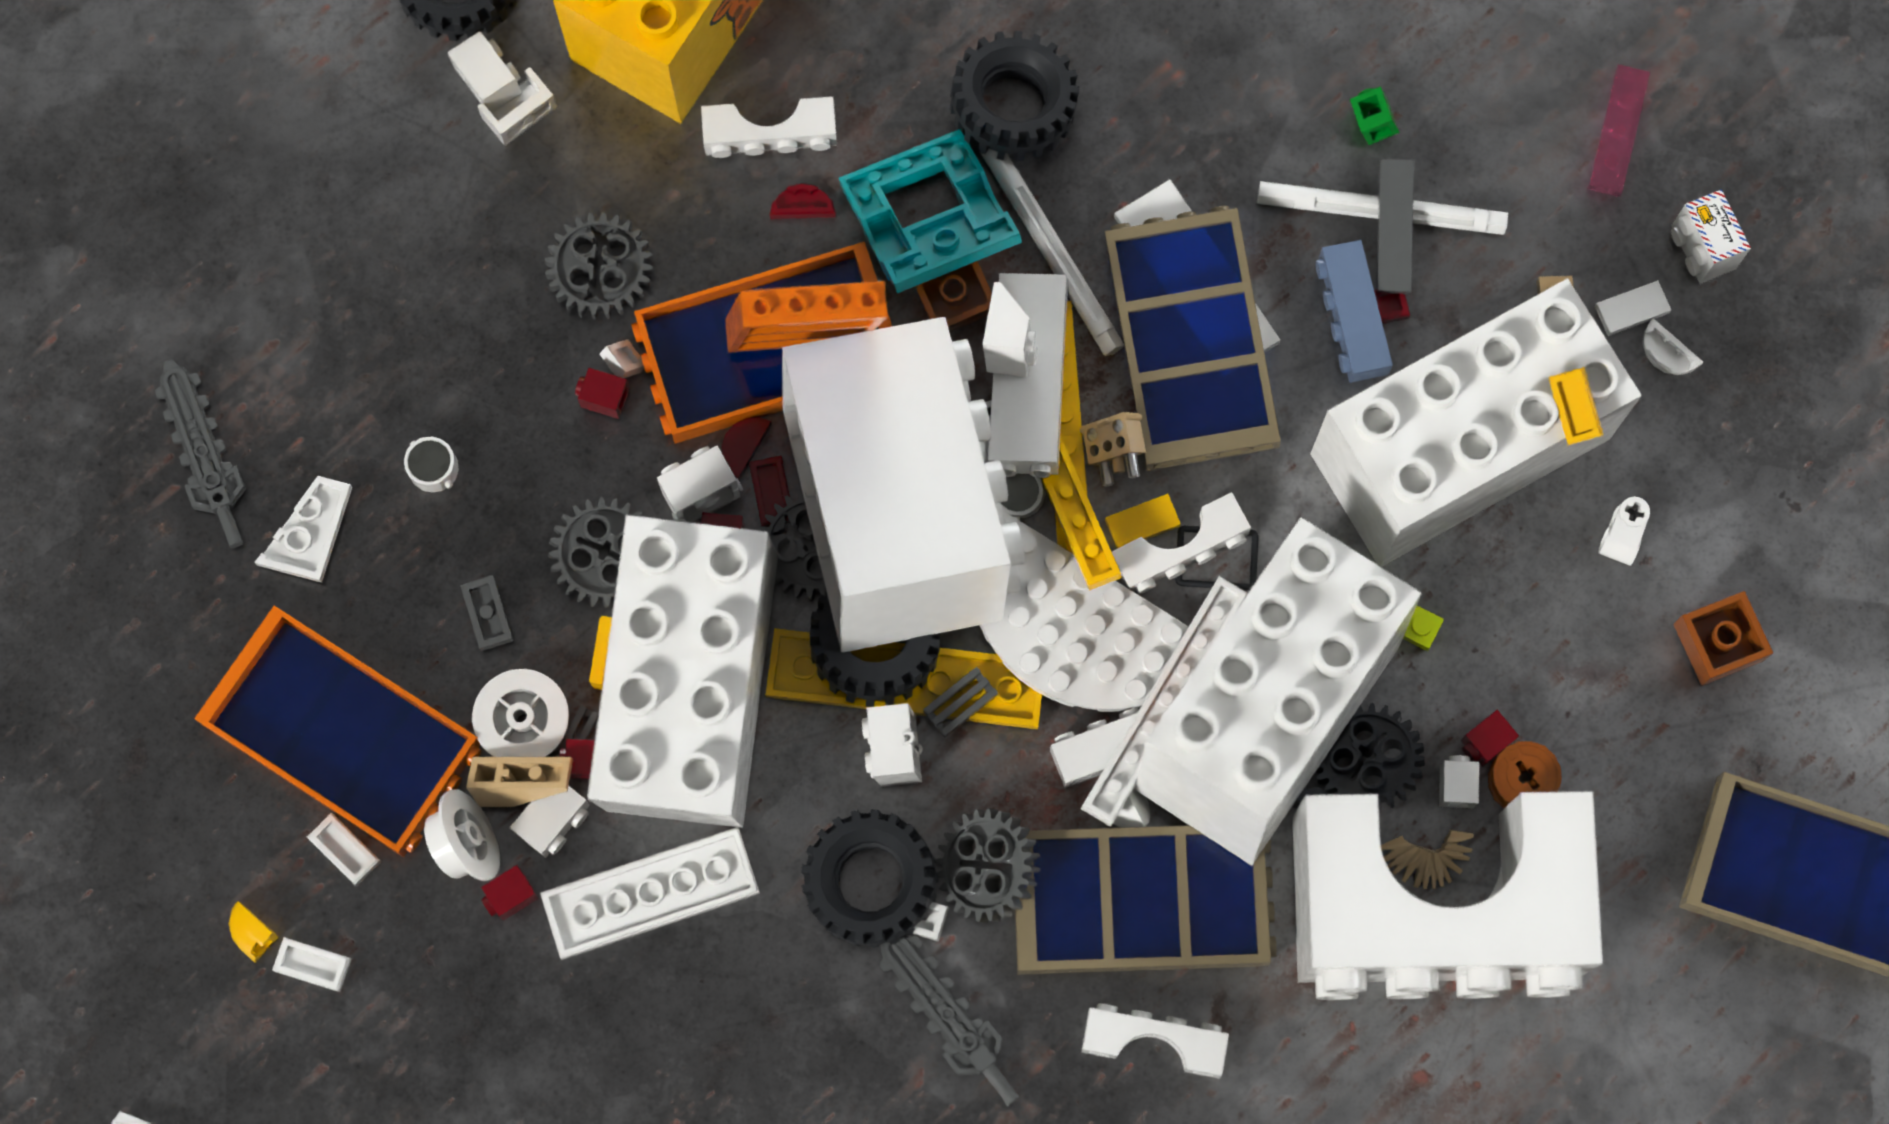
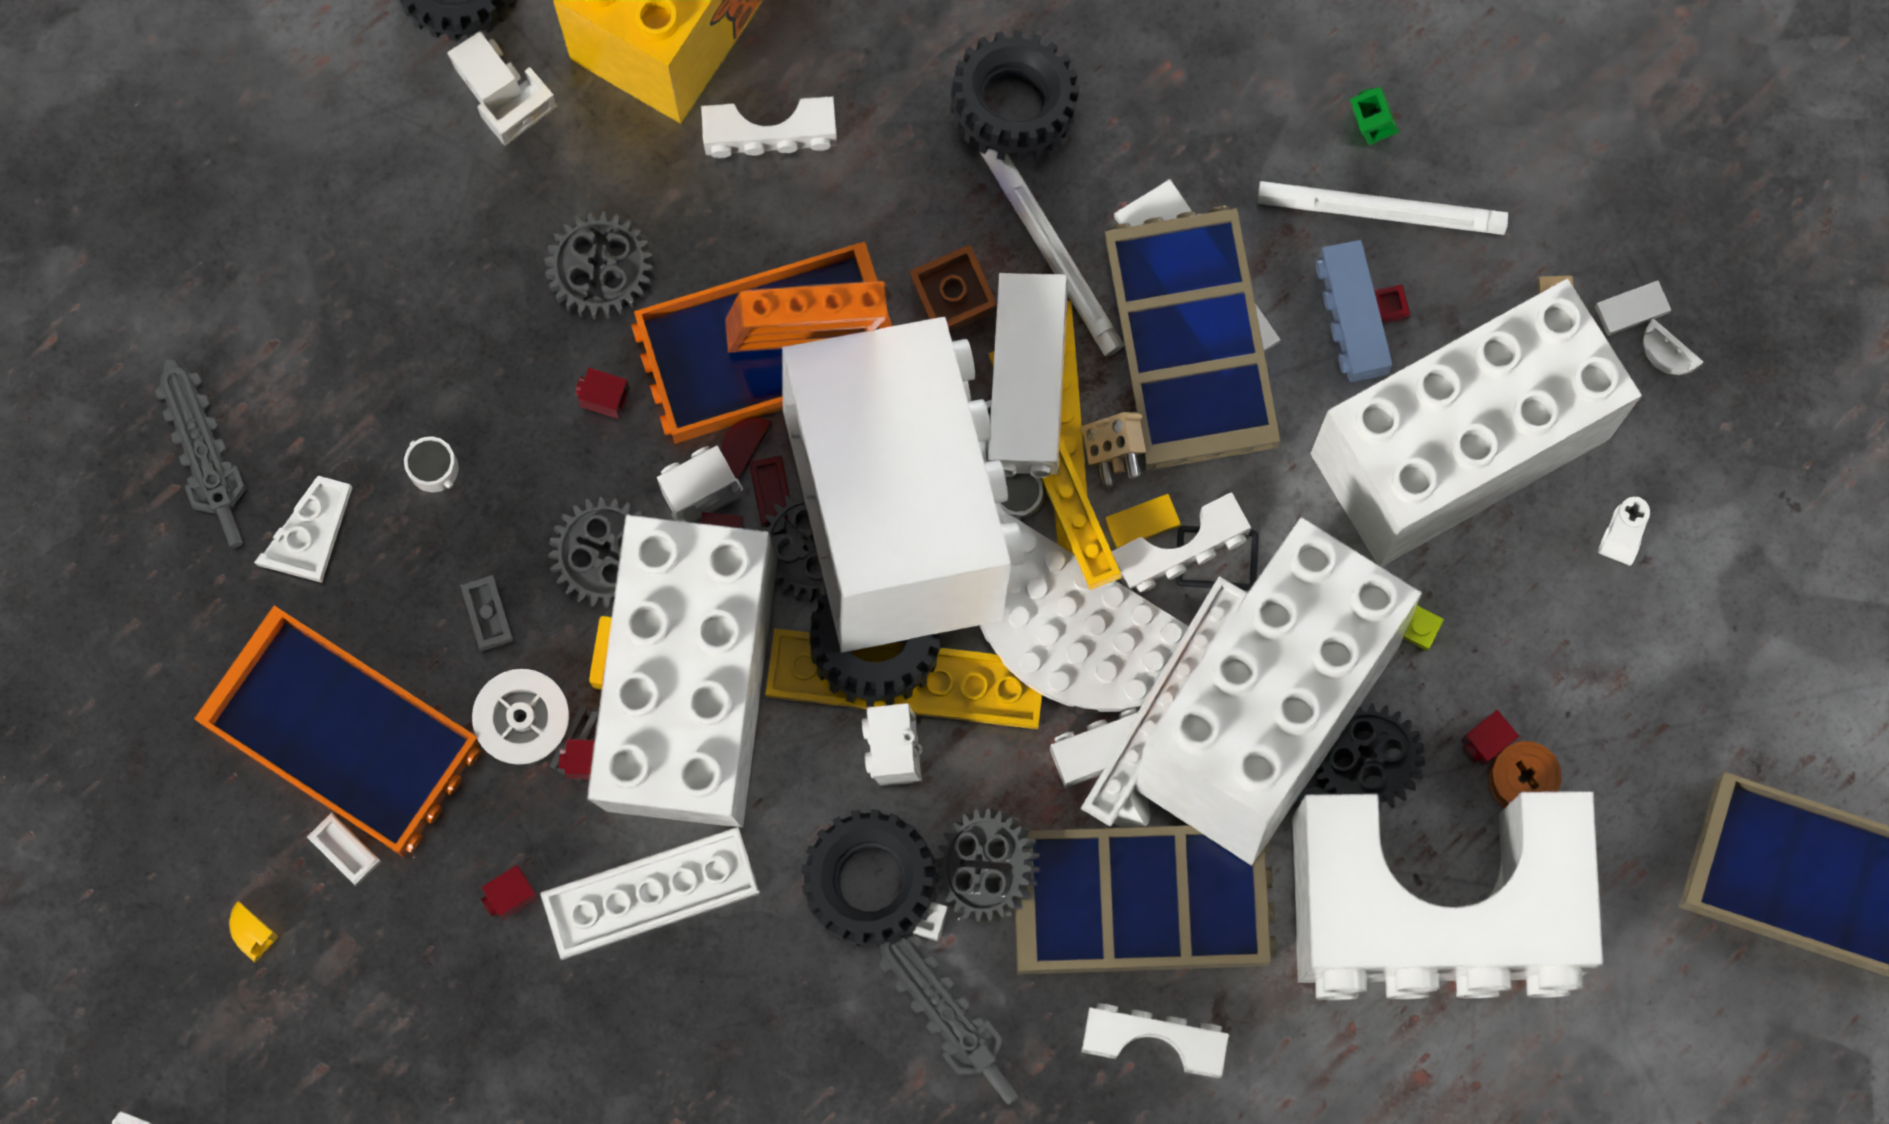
white tile [272,937,351,992] -> none
white piece [424,789,500,881] -> none
tan slope [466,757,573,807] -> none
white brick [510,786,590,858] -> none
white plate [600,339,644,378] -> none
dark red tile [770,183,836,219] -> none
teal piece [839,129,1022,293] -> none
dark grey tile [923,667,998,737] -> none
white slope [983,282,1038,377] -> none
dark grey tile [1376,159,1414,294] -> none
tan hair [1380,830,1474,889] -> none
white brick [1439,755,1479,808] -> none
yellow tile [1548,367,1604,445] -> none
clear pink tile [1588,64,1650,197] -> none
white brick [1671,189,1751,284] -> none
dark orange brick [1673,591,1773,686] -> none

